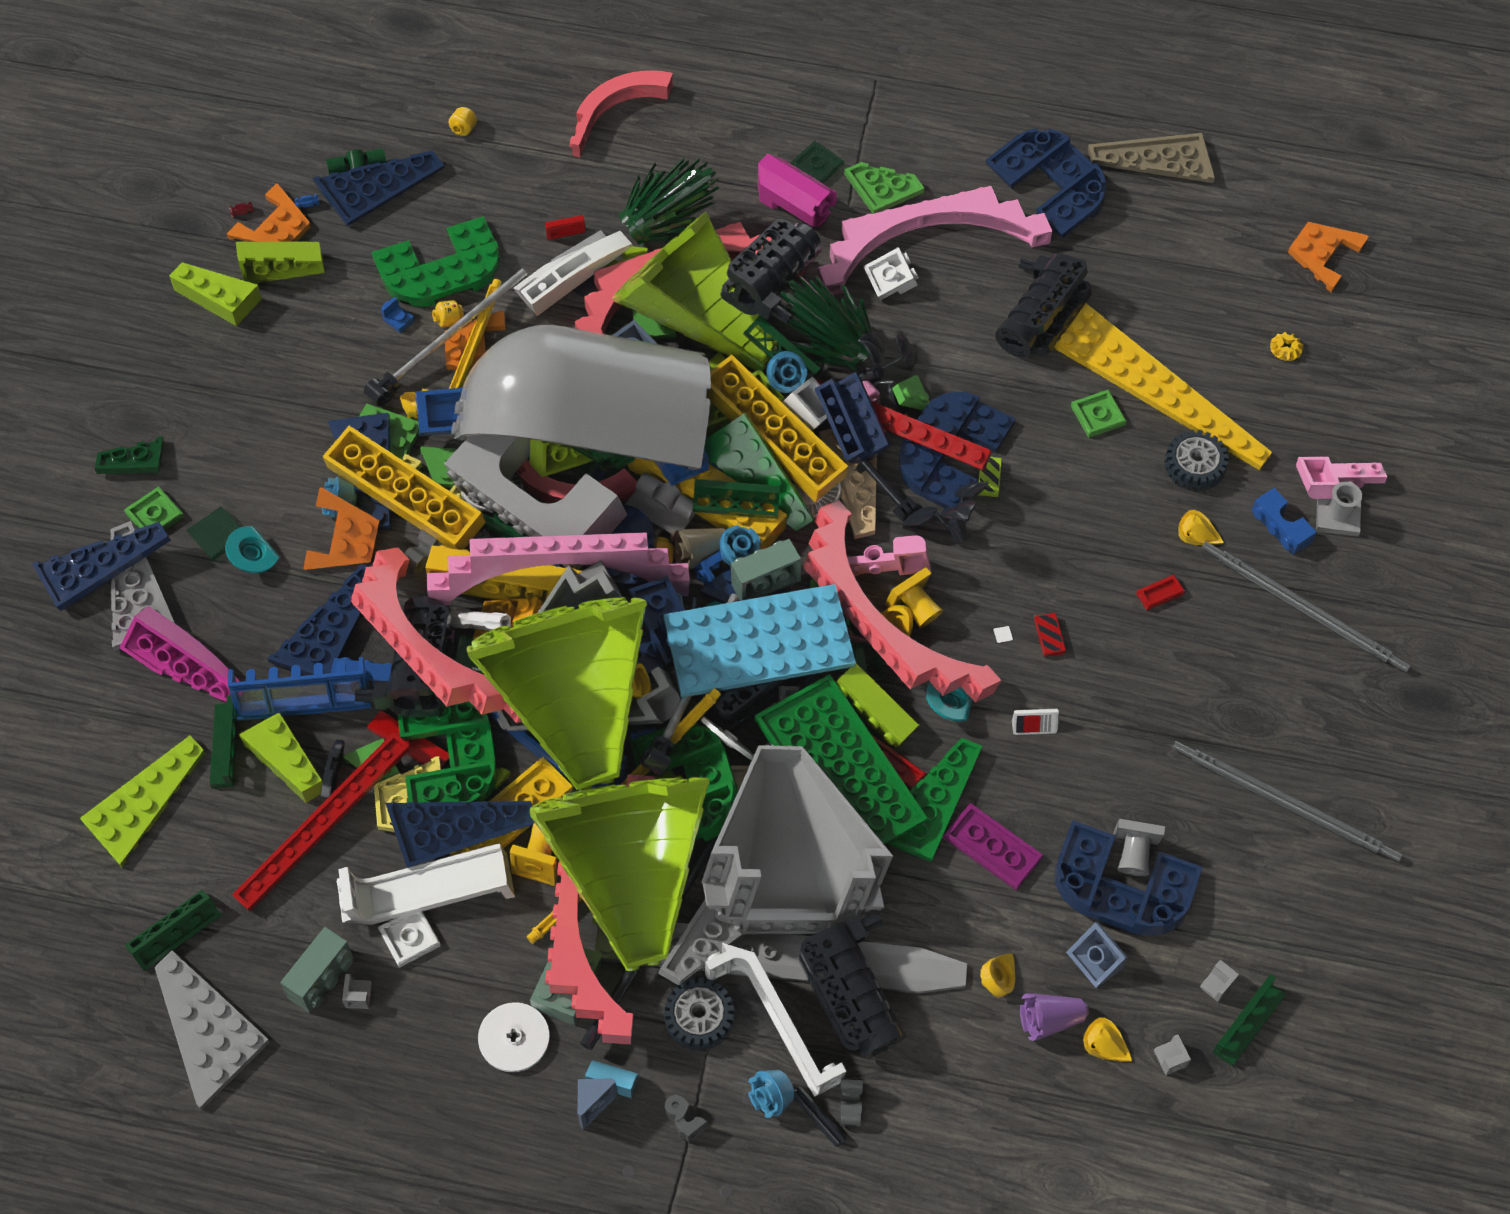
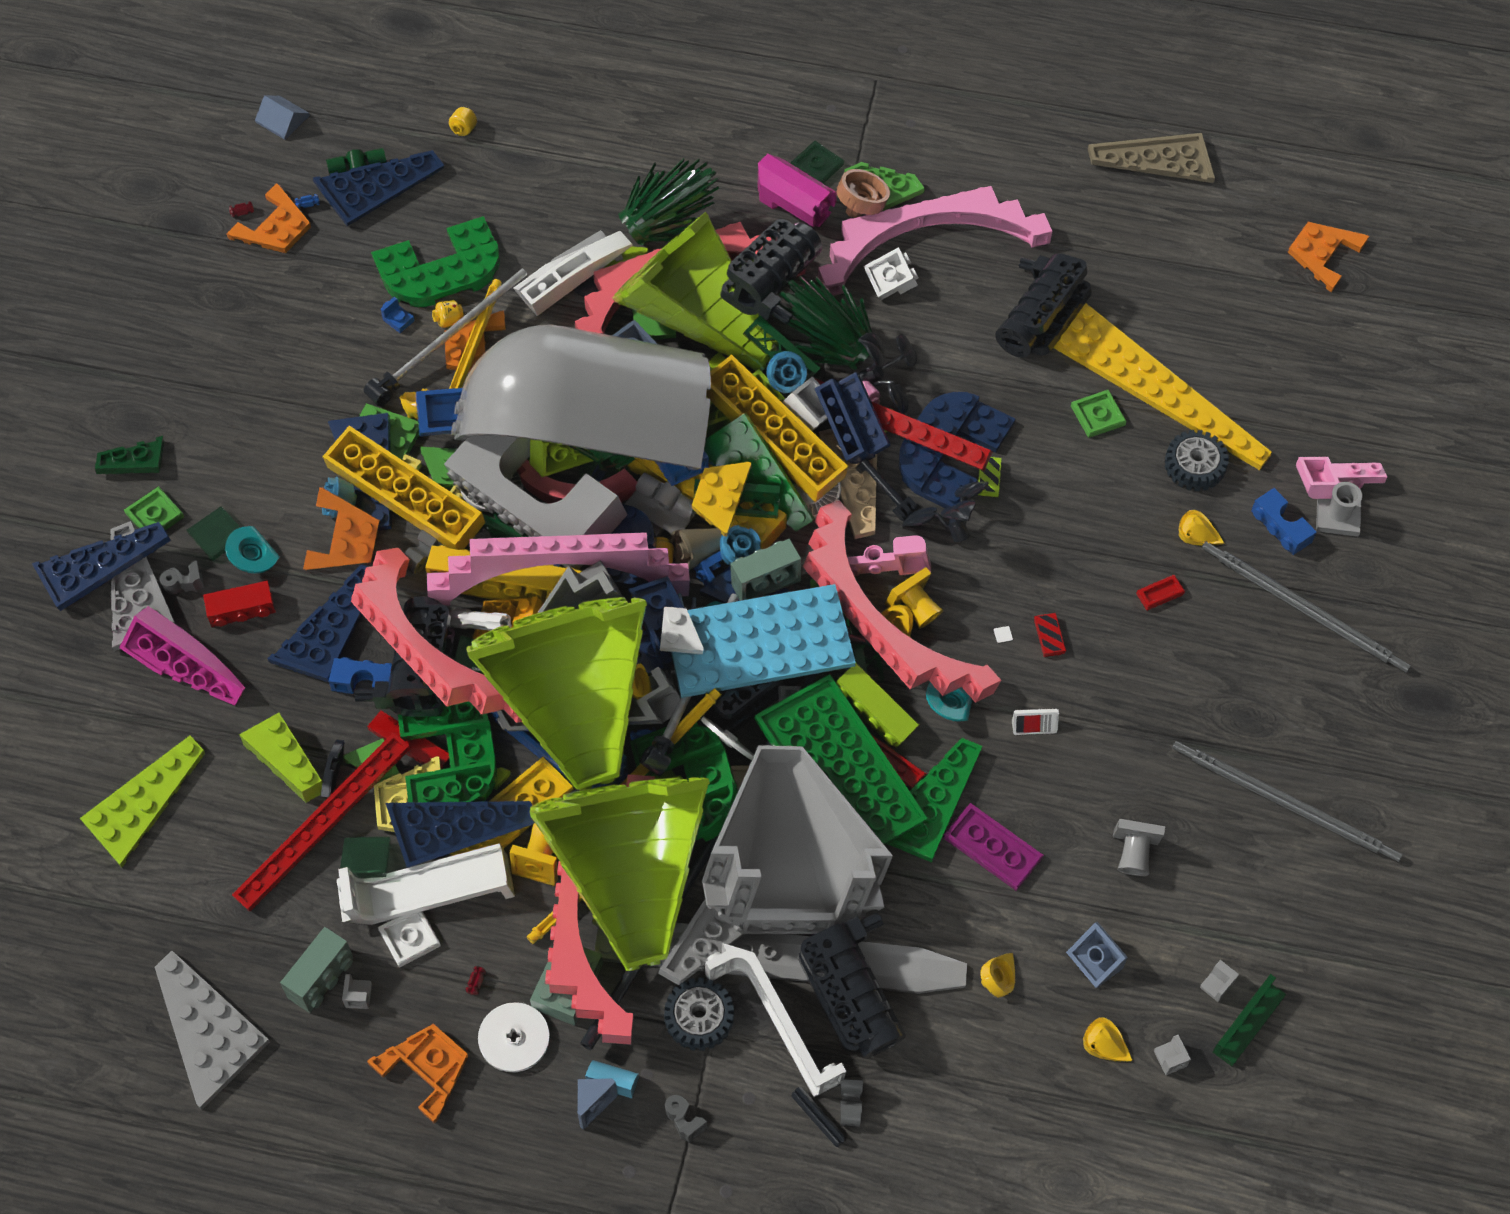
dark green fence [124,890,222,971] -> none
lime wedge [169,262,262,326] -> none
dark green fence [209,695,238,788] -> none
blue window [228,657,371,721] -> none
lime wedge [236,242,325,284] -> none
red tile [545,215,586,240] -> none
coral arch [570,71,673,158] -> none
dark azure cone [748,1070,794,1118] -> none
bright green wing [892,375,930,411] -> none
dark blue plate [986,128,1106,238] -> none
medium lavender cone [1020,993,1089,1041] -> none
dark blue plate [1055,820,1203,936] -> none
yellow gear [1270,332,1304,361] -> none
none -> dark grey leg [160,560,204,594]
none -> red brick [203,580,276,627]
none -> sand blue slope [255,95,310,140]
none -> clear green tile [340,837,391,878]
none -> orange wing [367,1024,468,1124]
none -> dark red piece [466,966,486,996]
none -> white wing [660,607,703,655]
none -> yellow wing [692,462,751,537]
none -> nougat piece [836,169,890,218]

